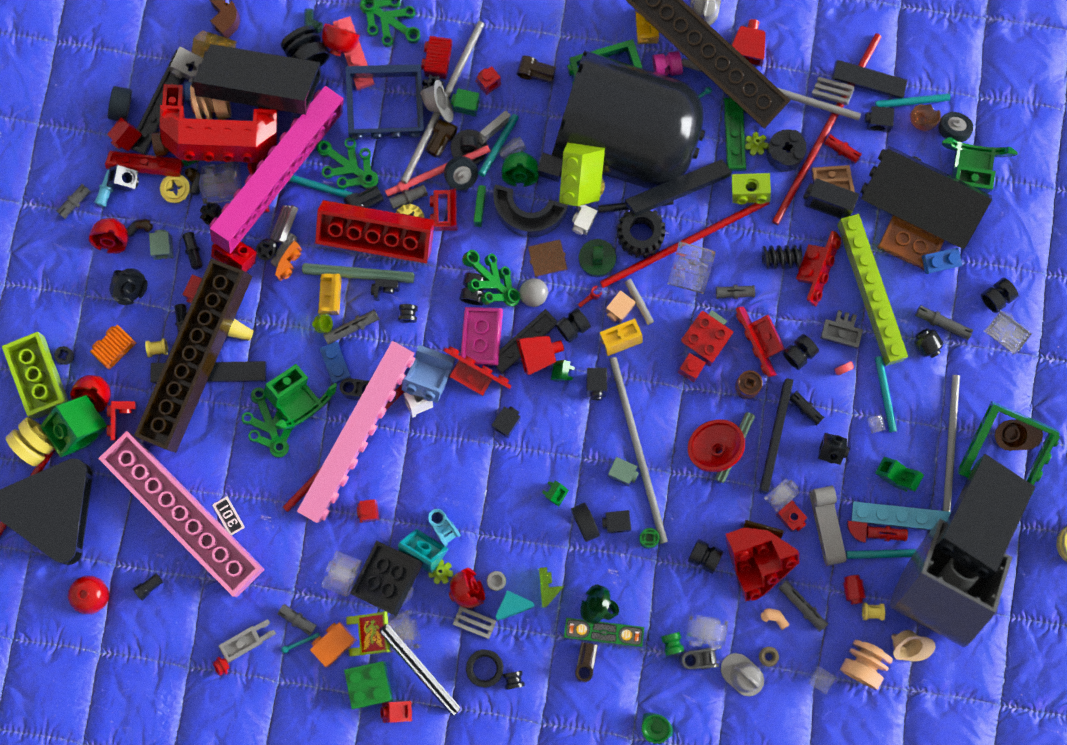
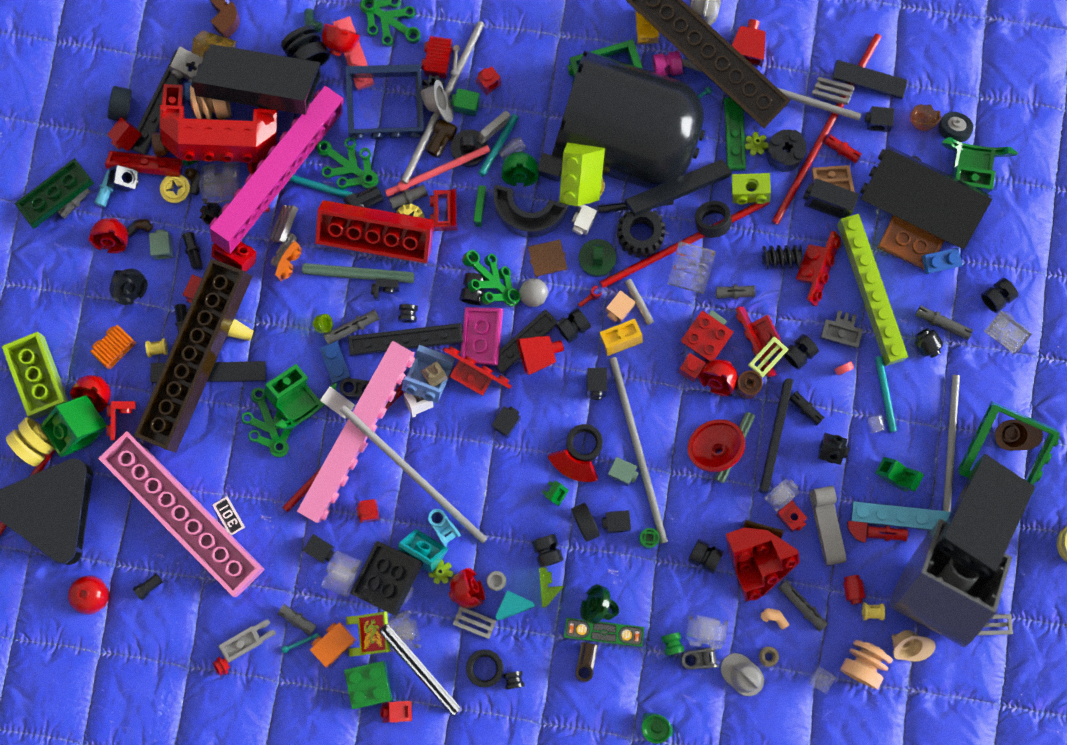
black bush [54,346,74,365] -> none
black wheel [256,238,278,260] -> none
yellow hinge [318,274,342,315] -> none
black wheel [444,156,478,190] -> none
dark brown piece [517,55,556,83] -> none
green tile [551,360,575,381] -> none
teal bar [846,549,916,559] -> none
teal bar [875,93,951,107] -> none
none -> dark green tile [14,158,94,229]
none -> black brick [303,534,335,564]
none -> white sticker [320,387,355,419]
none -> light grey piece [340,406,487,544]
none -> black tile [348,323,464,356]
none -> dark tan tile [421,361,448,387]
none -> light grey hinge [451,45,460,77]
none -> black wheel [531,534,564,568]
none -> red tile [548,449,598,482]
none -> black tyre [566,424,603,461]
none -> black tyre [695,201,732,238]
none -> red cylinder [698,359,738,396]
none -> yellowish green tile [748,337,789,378]
none -> light grey tile [978,614,1013,635]

